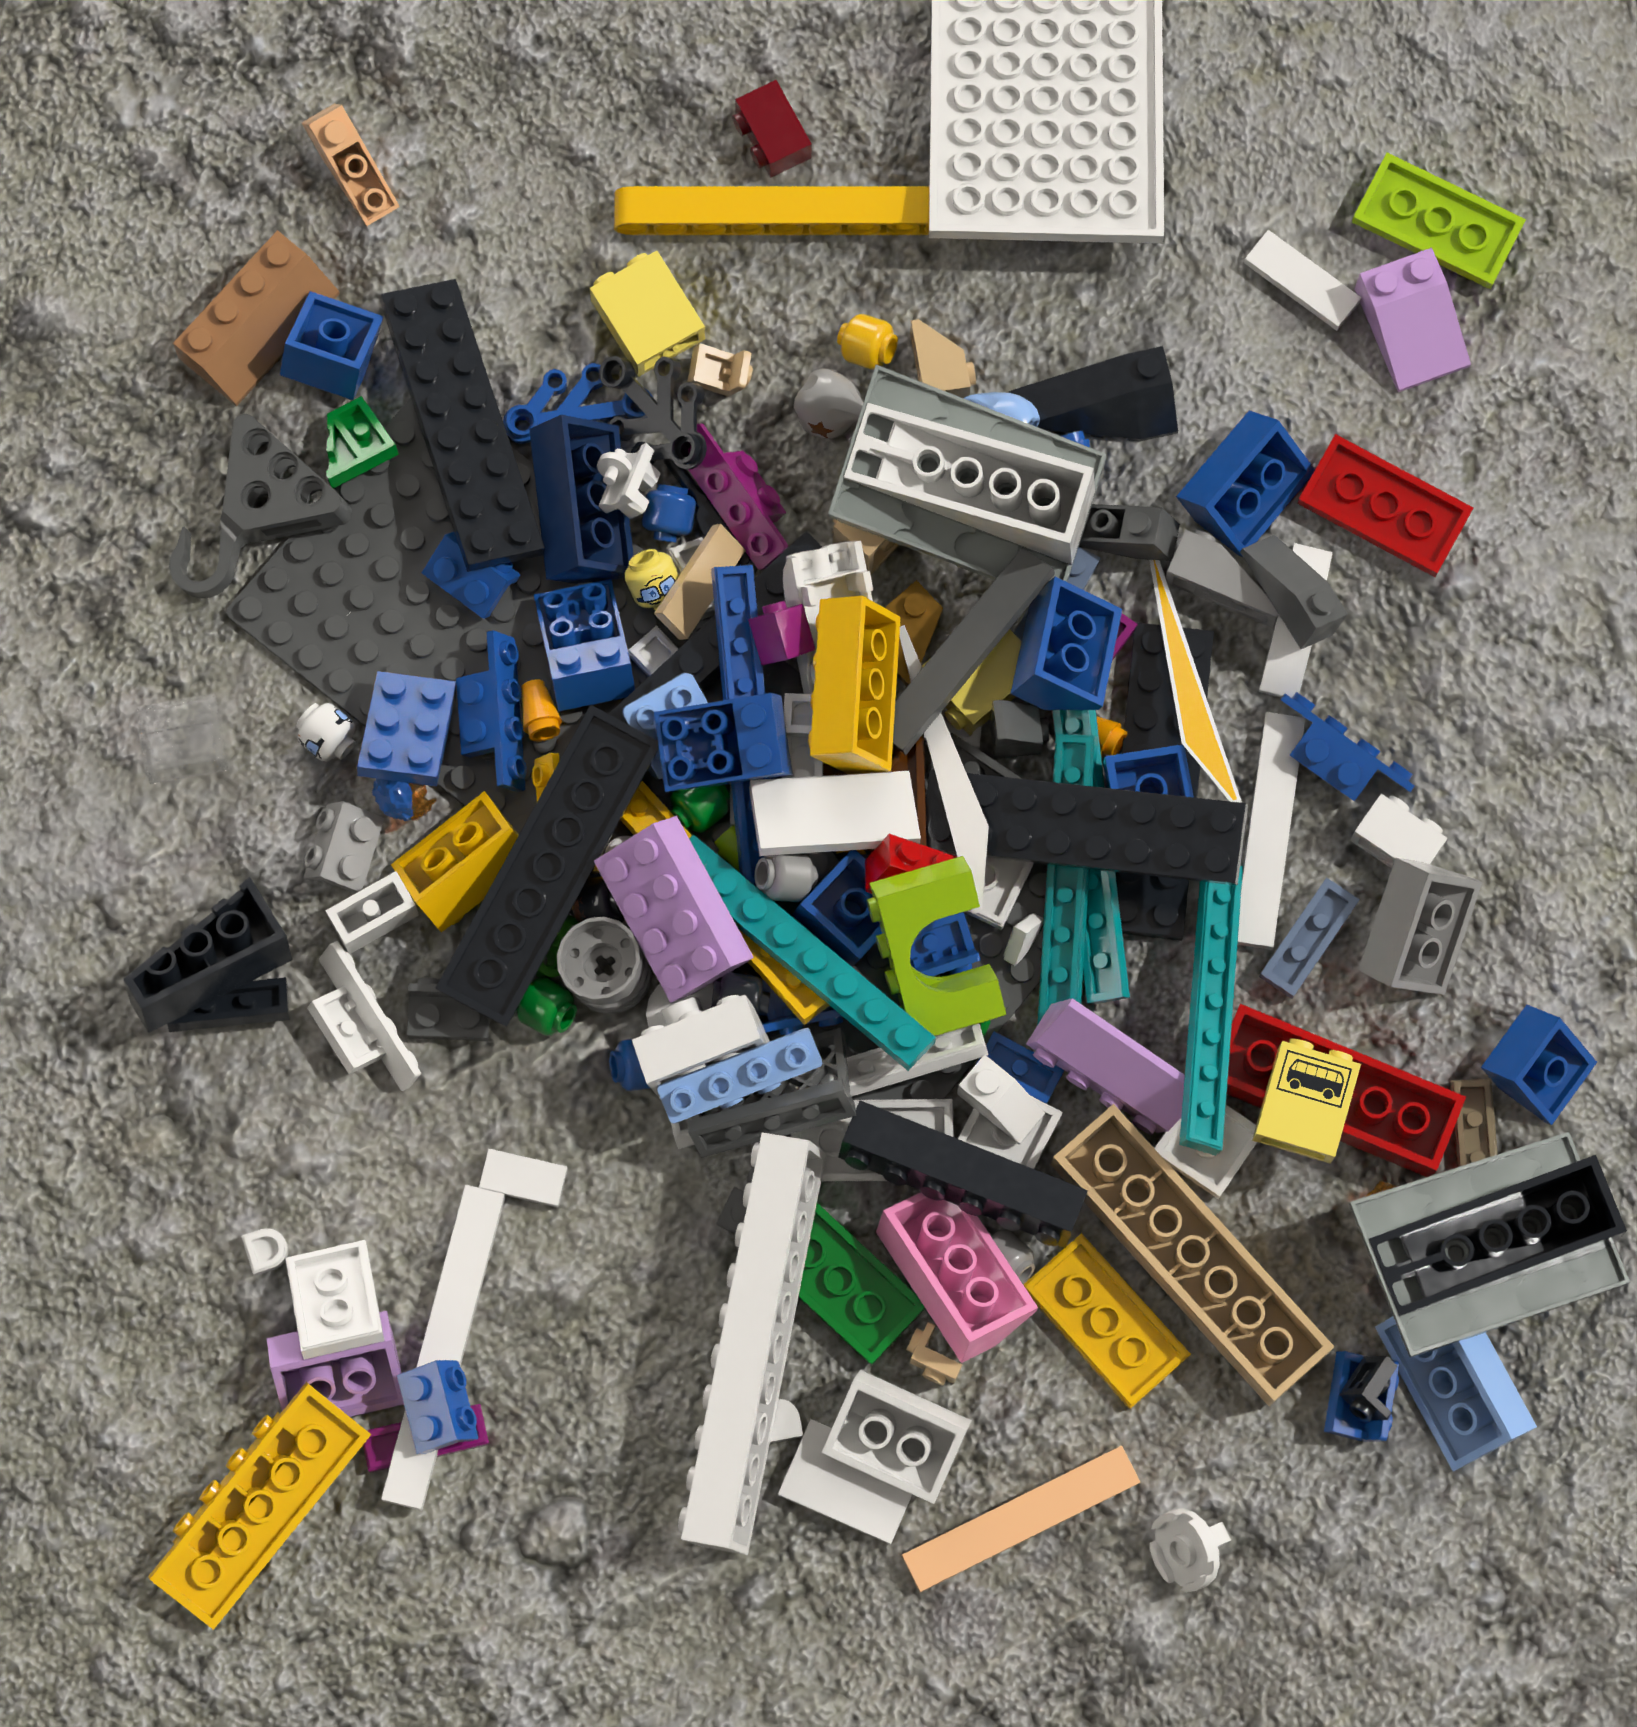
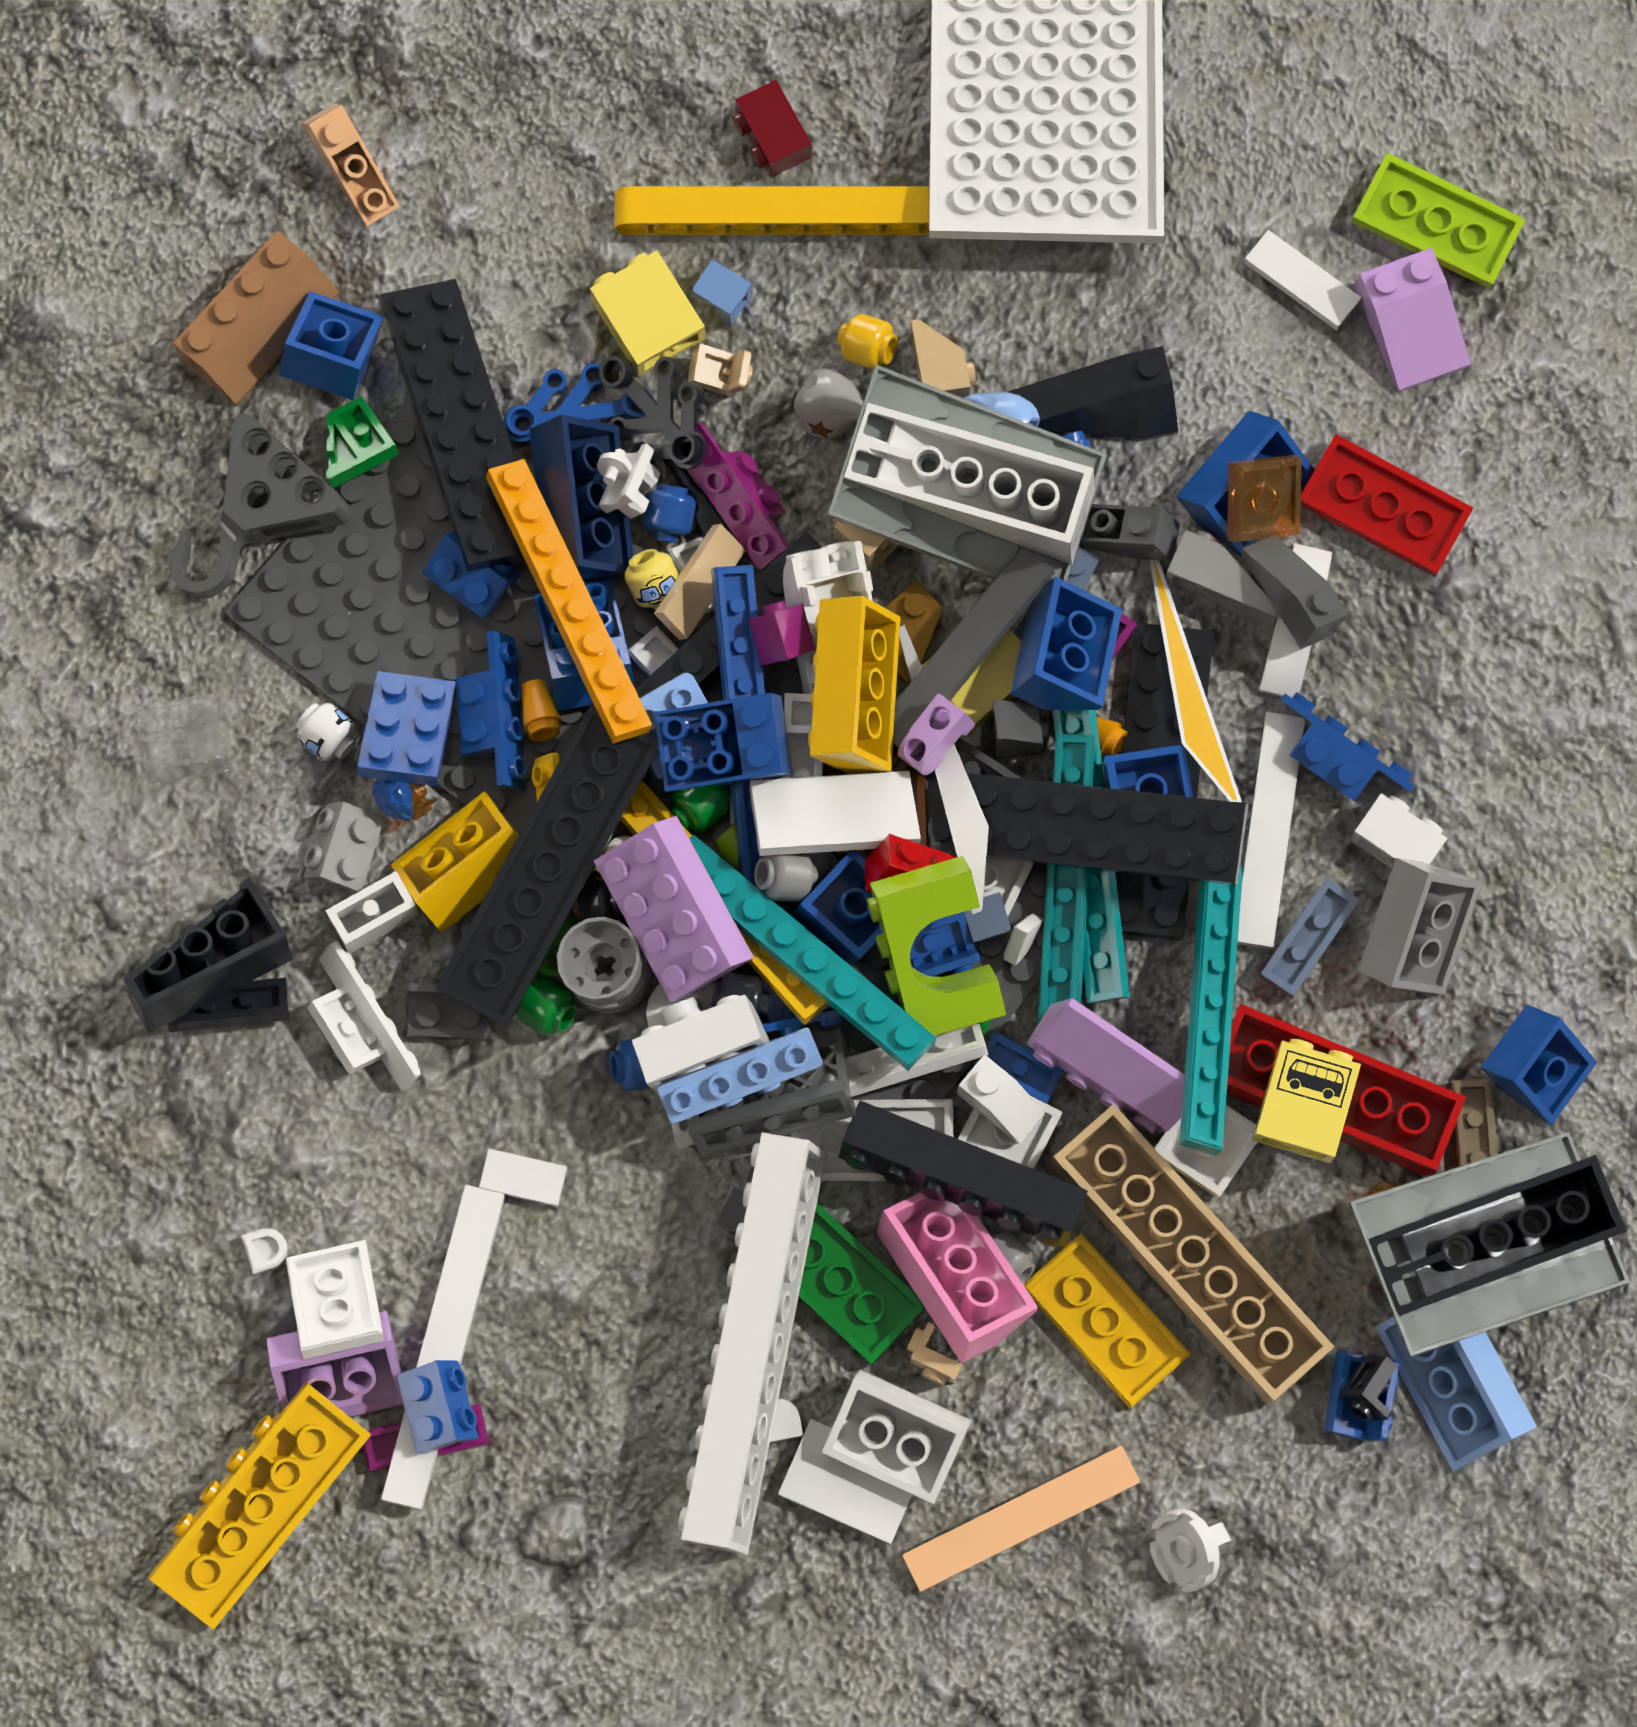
none -> light orange plate [486,459,652,744]
none -> medium blue panel [693,259,752,327]
none -> lavender leg [898,693,976,775]
none -> sand blue tile [964,892,1012,943]
none -> clear orange tile [1227,455,1301,542]

